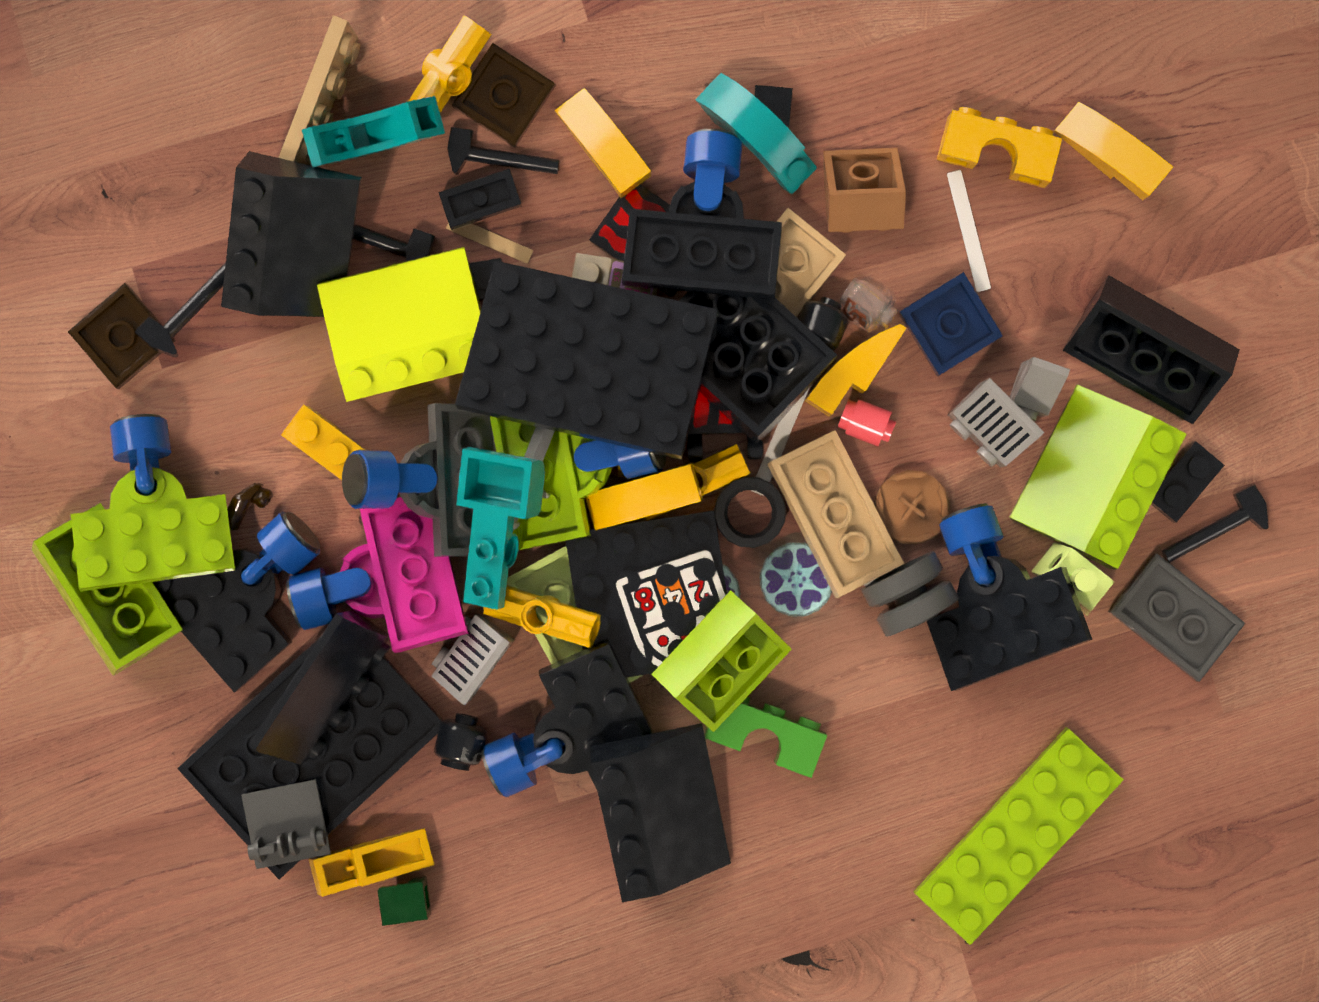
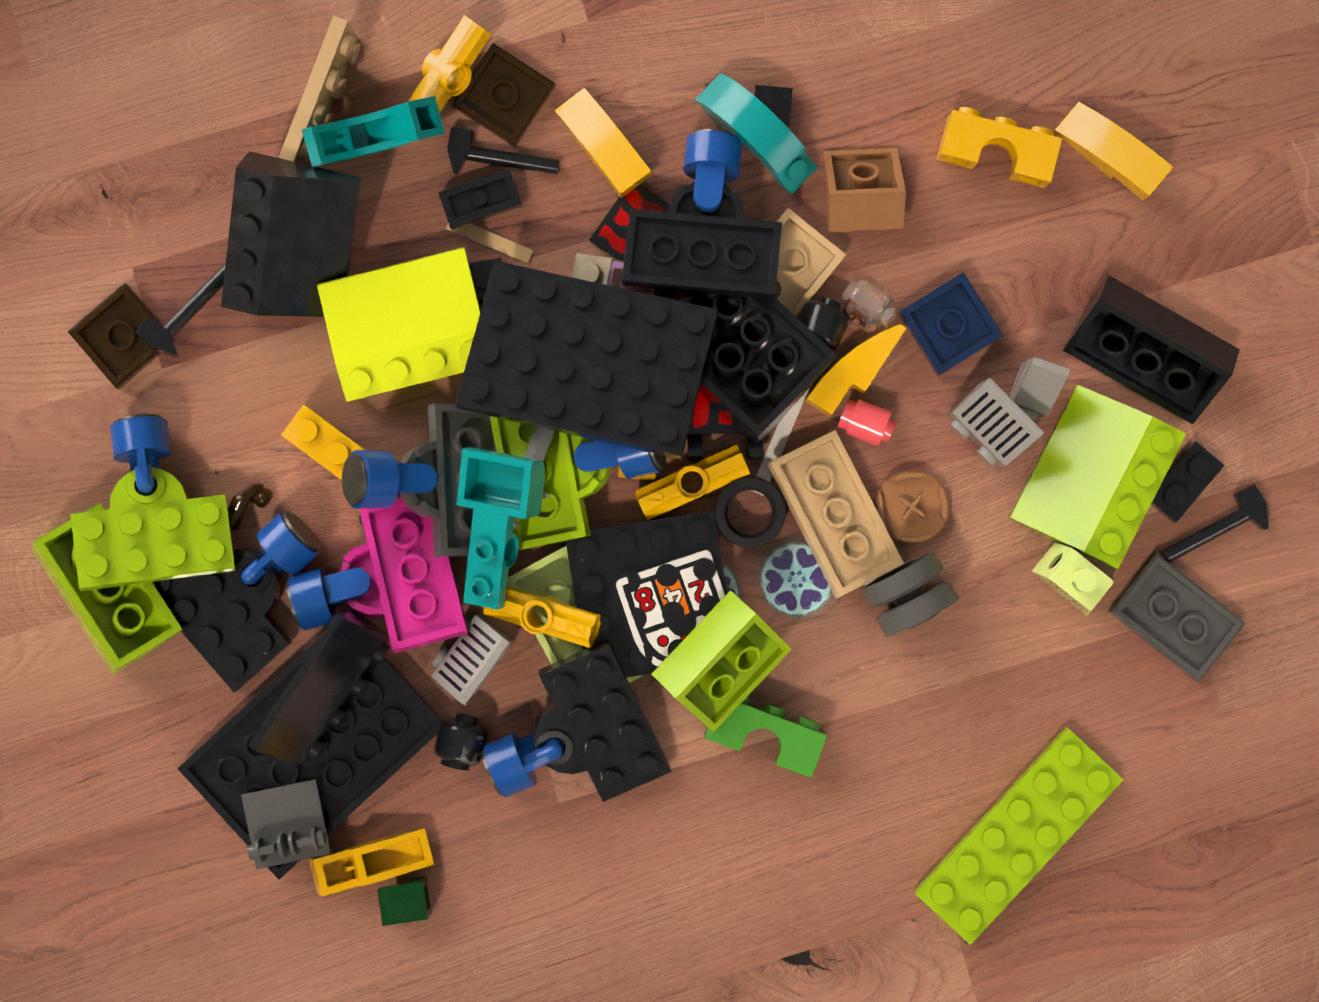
black piece [353,224,436,261] -> none
yellow slope [585,463,703,530] -> none
black slope [590,723,731,903] -> none
black plate [927,503,1093,691] -> none
white sticker [947,170,991,292] -> none

